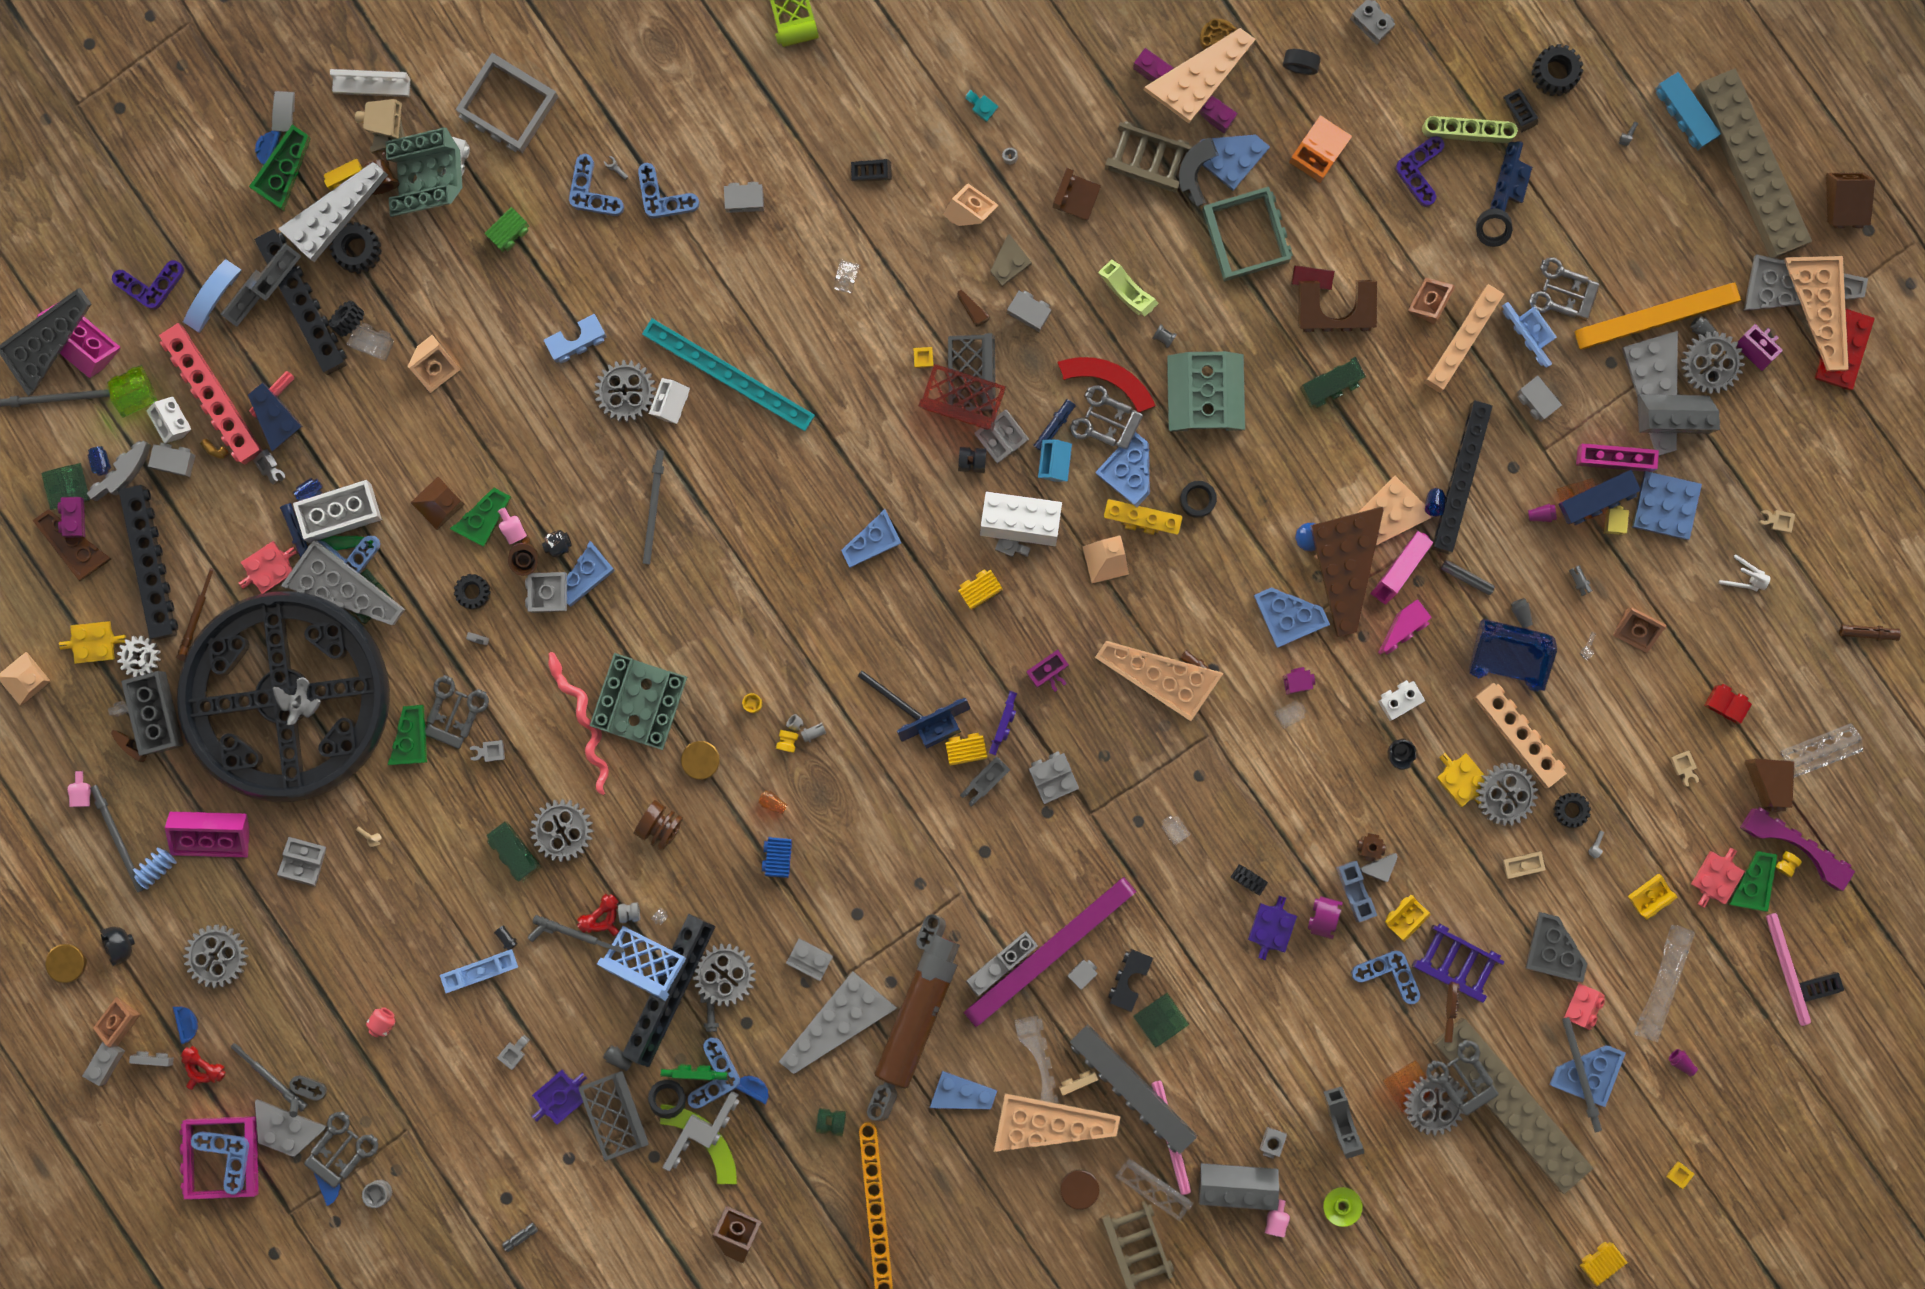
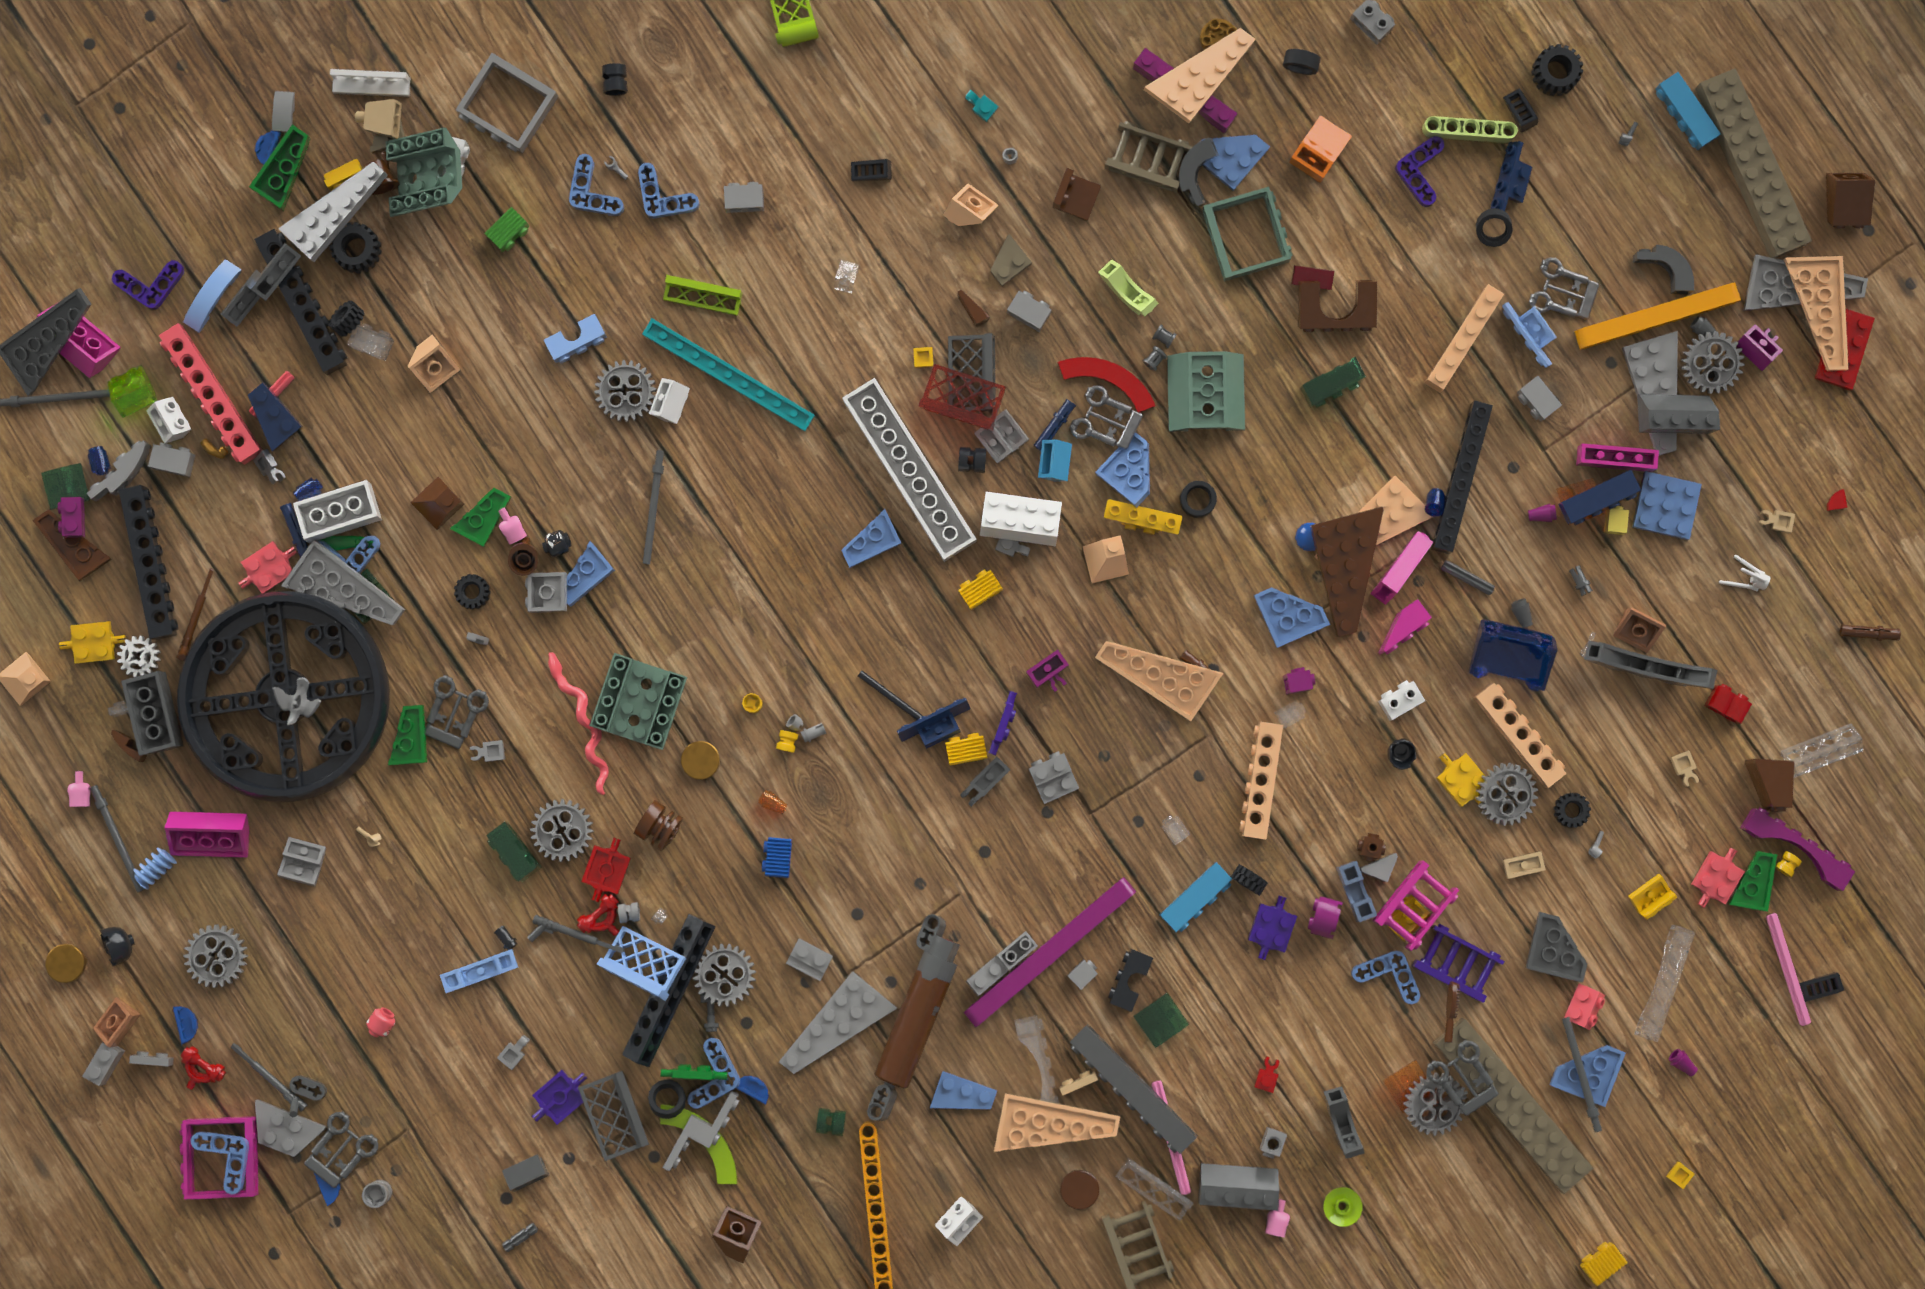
dark grey cone [603,1045,633,1071] -> none
nougat slope [1408,278,1455,325] -> none
none -> dark grey hinge [502,1154,550,1192]
none -> red plate [581,837,631,902]
none -> black wheel [602,63,628,96]
none -> lime fence [663,275,742,316]
none -> white brick [842,378,977,562]
none -> white brick [935,1196,983,1246]
none -> dark grey bush [1142,346,1167,371]
none -> dark azure brick [1159,862,1232,932]
none -> light nougat brick [1239,721,1283,840]
none -> red plate [1254,1056,1279,1093]
none -> dark pink fence [1372,860,1459,951]
none -> dark grey arch [1584,641,1718,689]
none -> dark grey arch [1633,245,1694,294]
none -> red tile [1827,489,1848,511]

